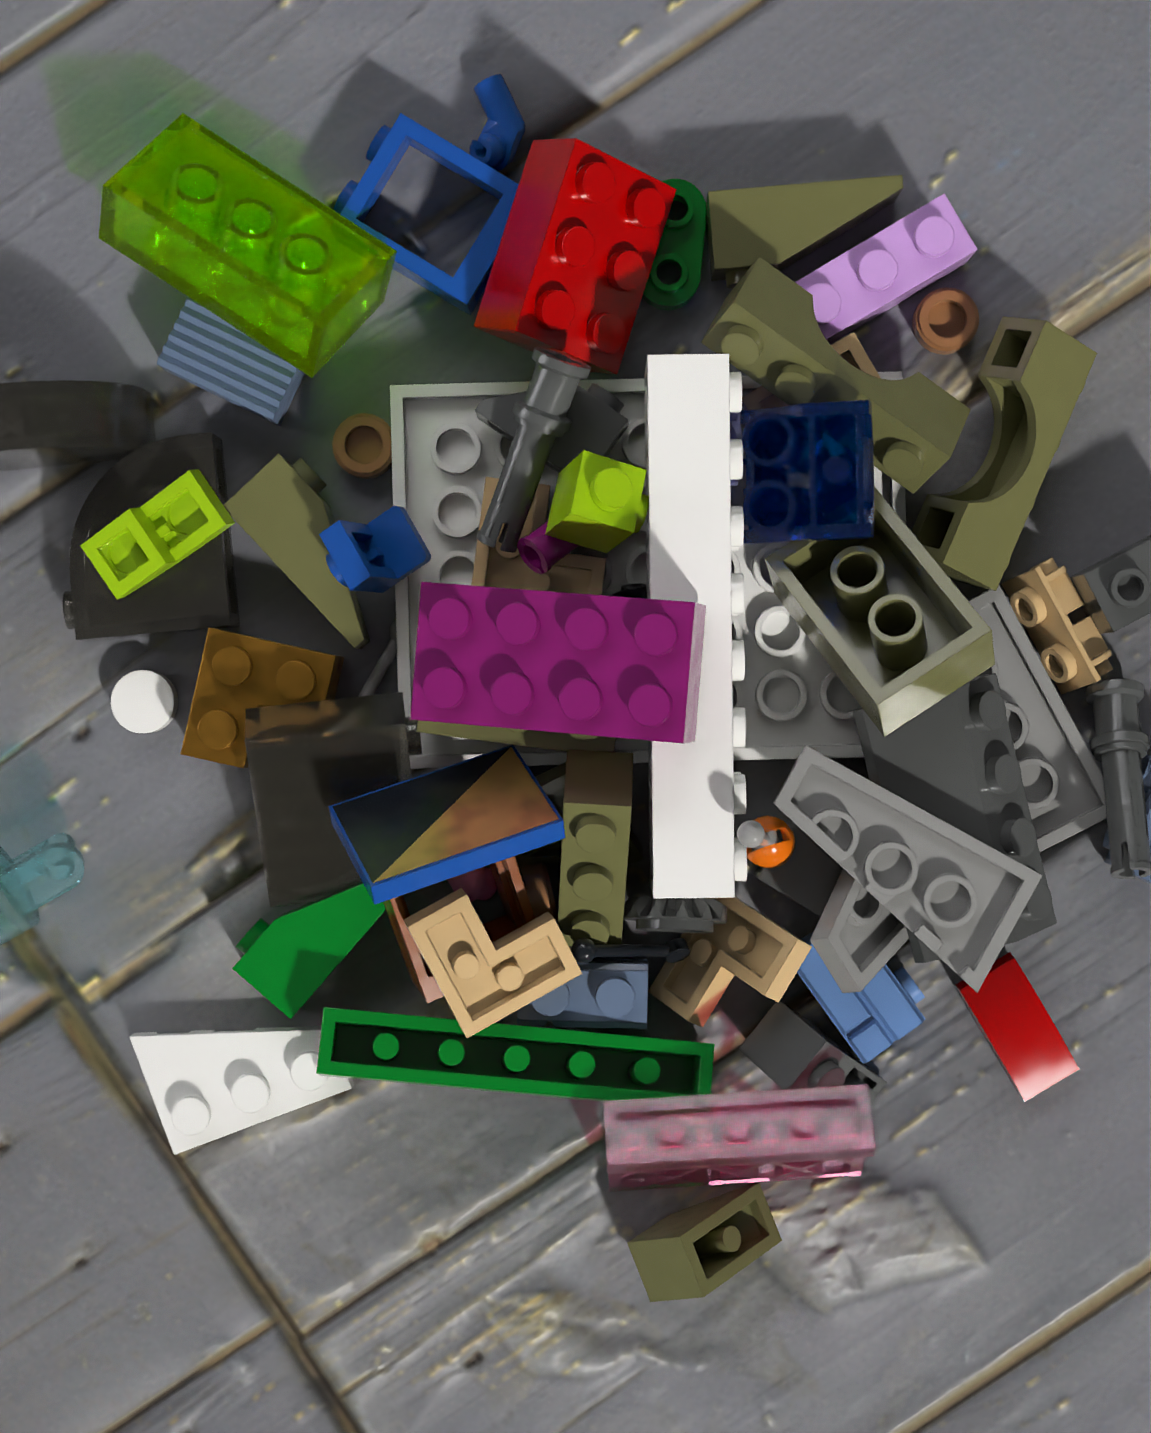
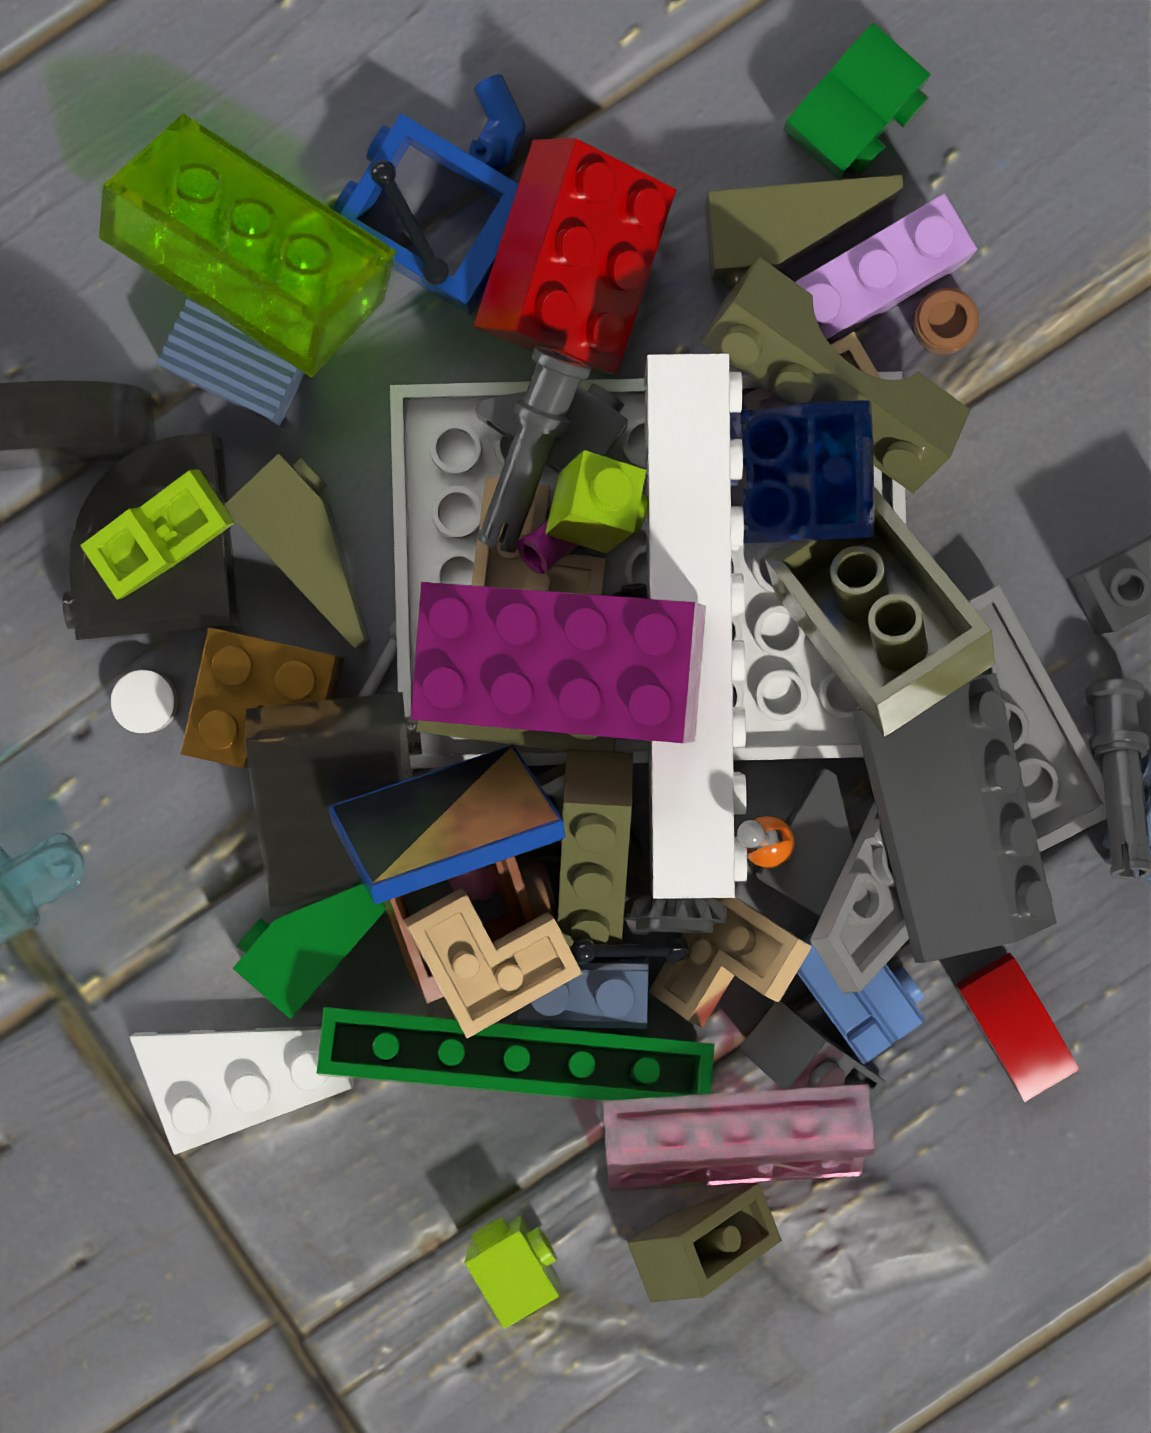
blue bracket [319,506,431,593] -> none
medium nougat tile [332,413,392,479] -> none
green plate [642,179,707,311] -> none
light grey wing [773,745,1043,993] -> none
olive arch [911,316,1097,591] -> none
tan hinge [1002,557,1113,695] -> none
none -> black hinge [370,160,449,286]
none -> lime brick [464,1215,560,1329]
none -> green brick [783,23,931,180]

